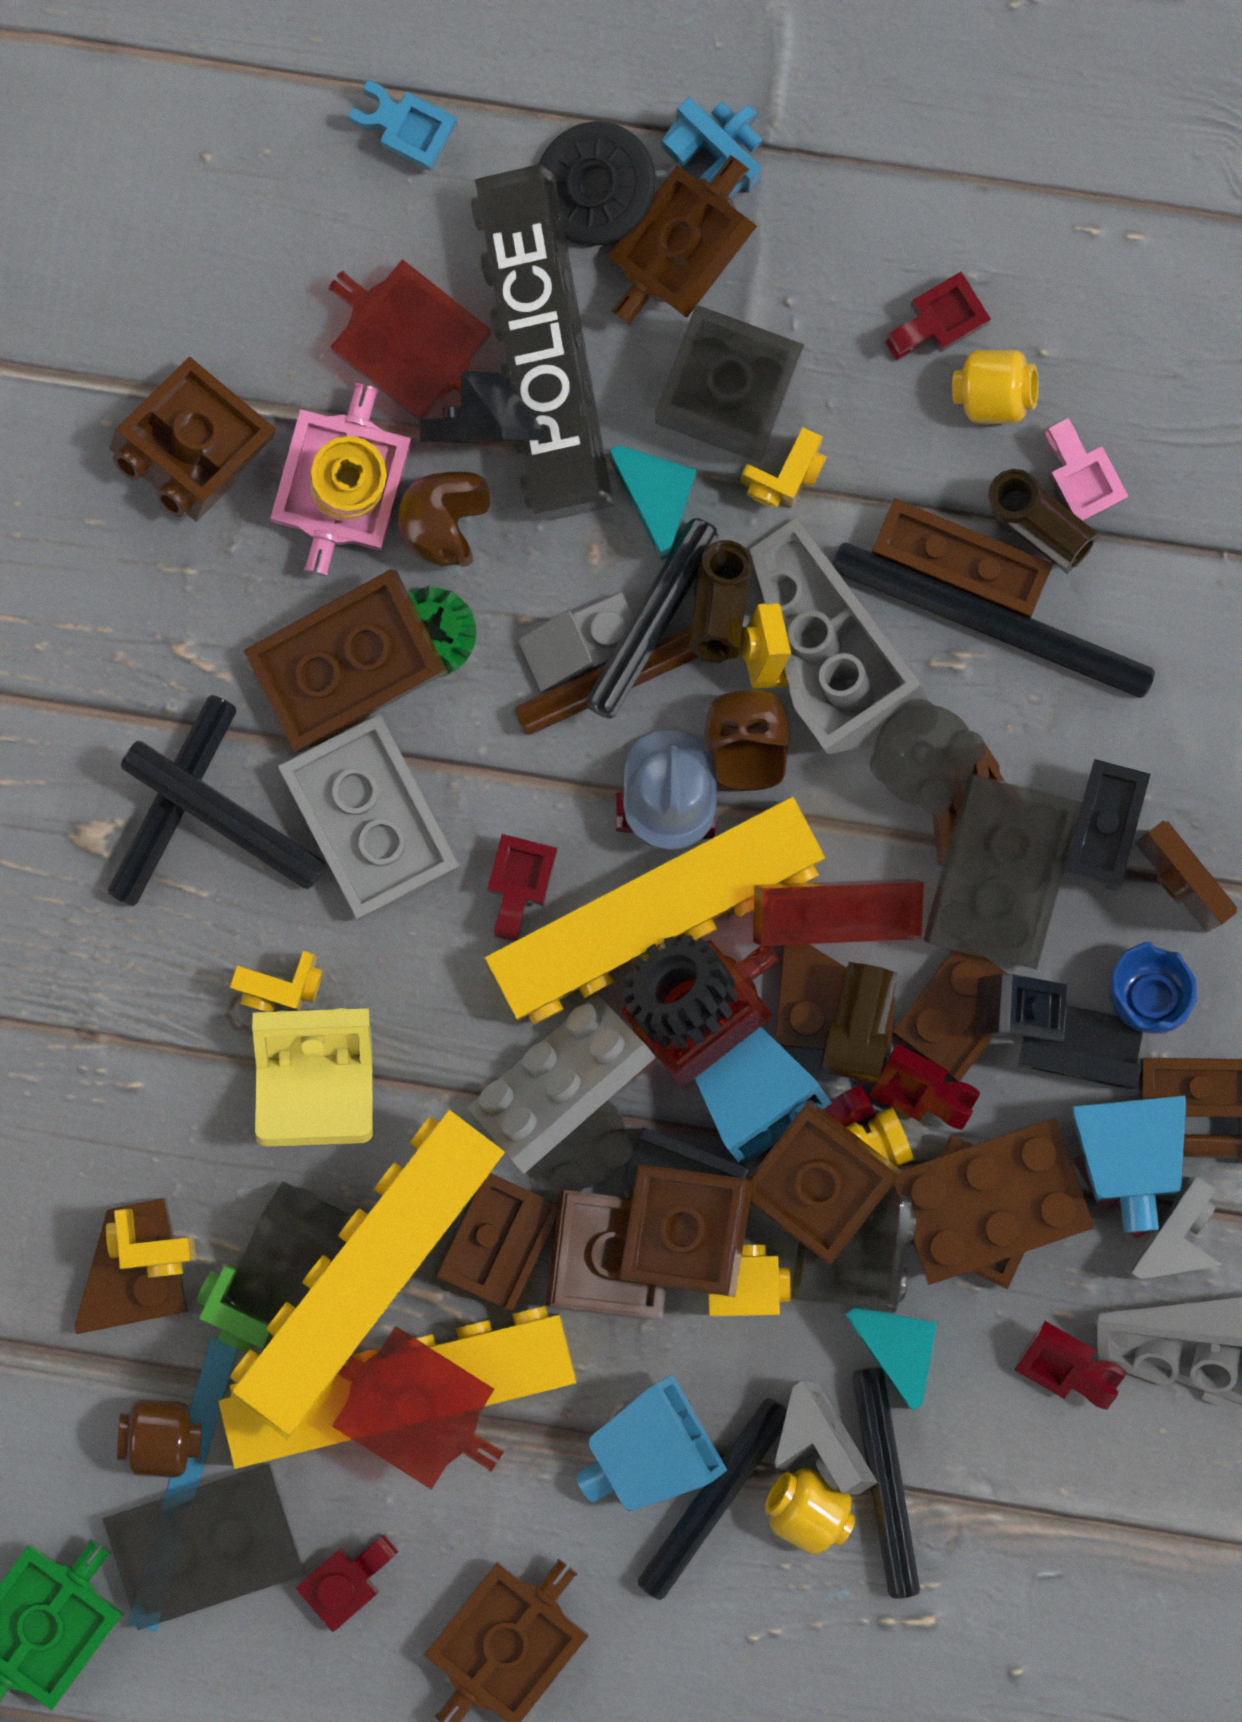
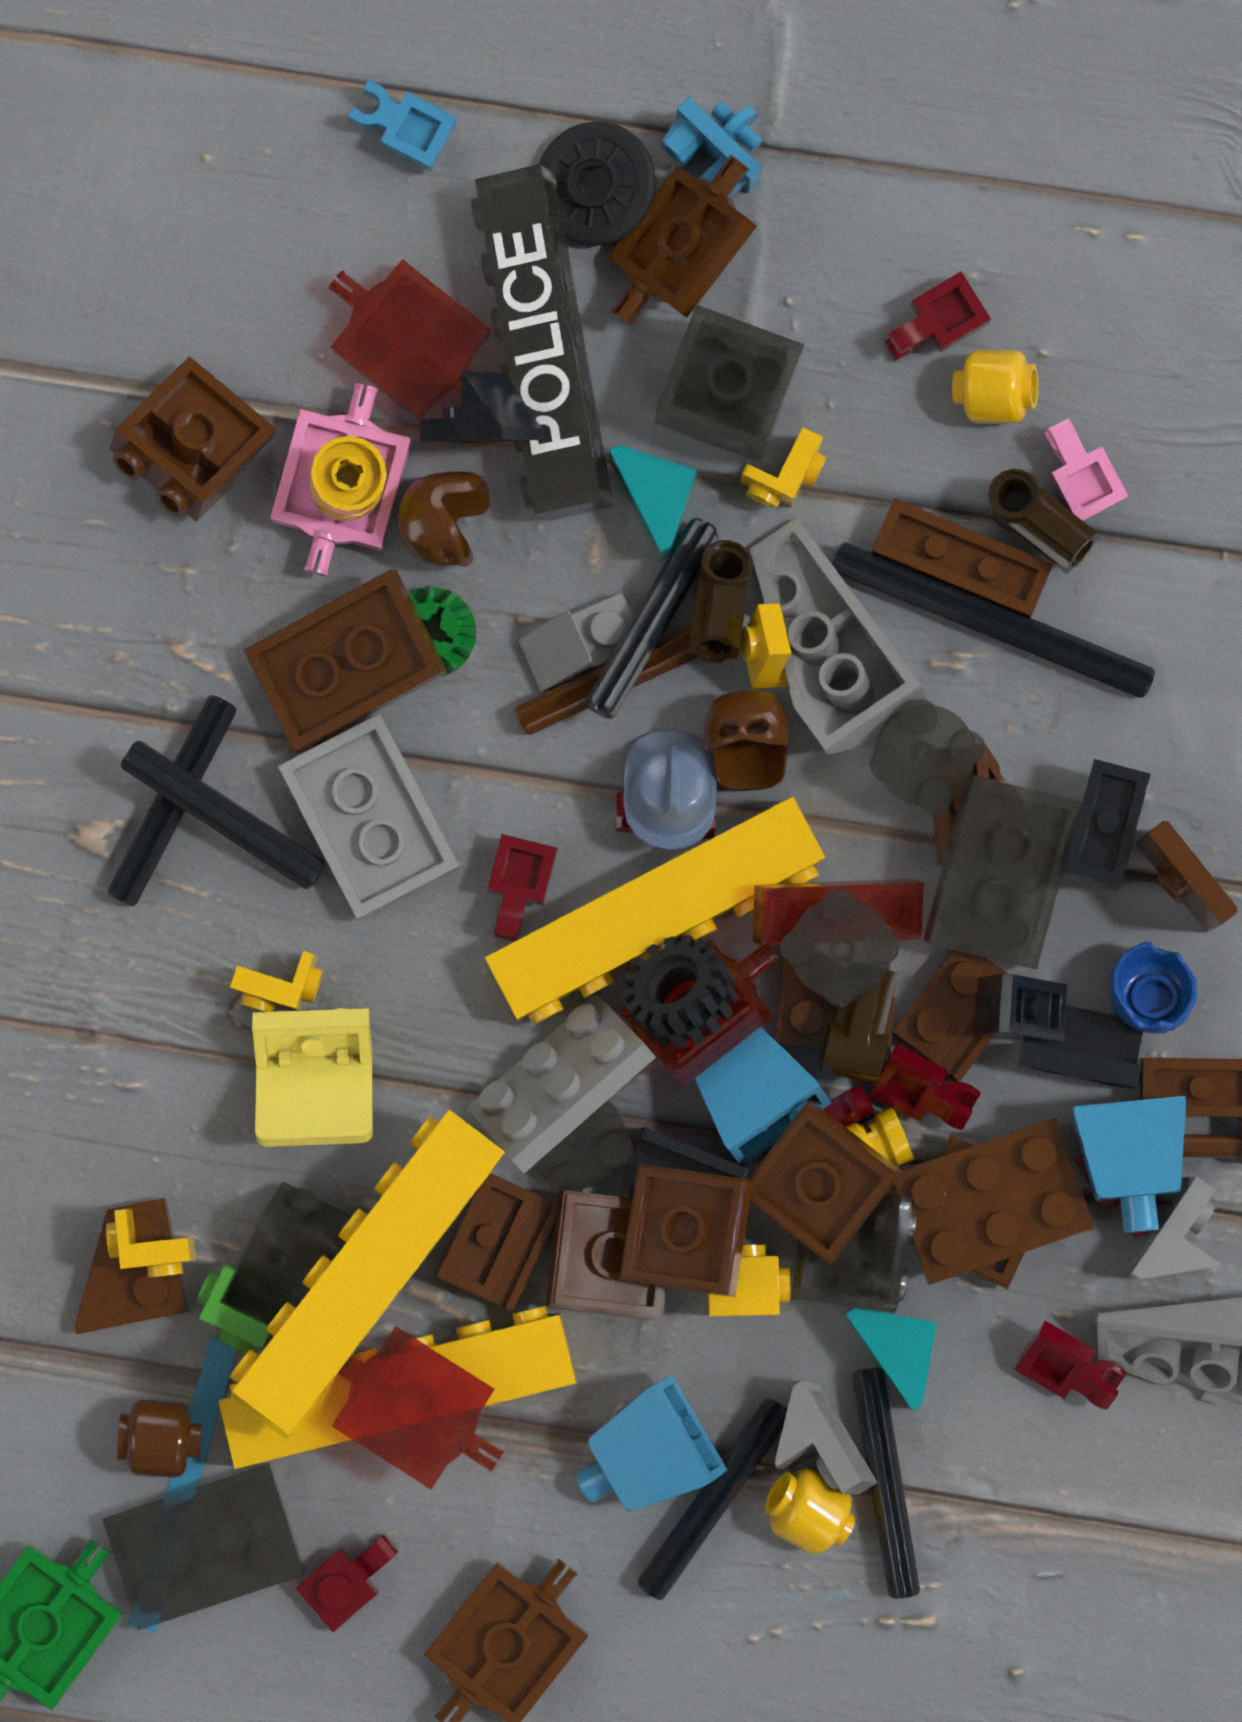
none -> clear smoke piece [781,888,900,1007]

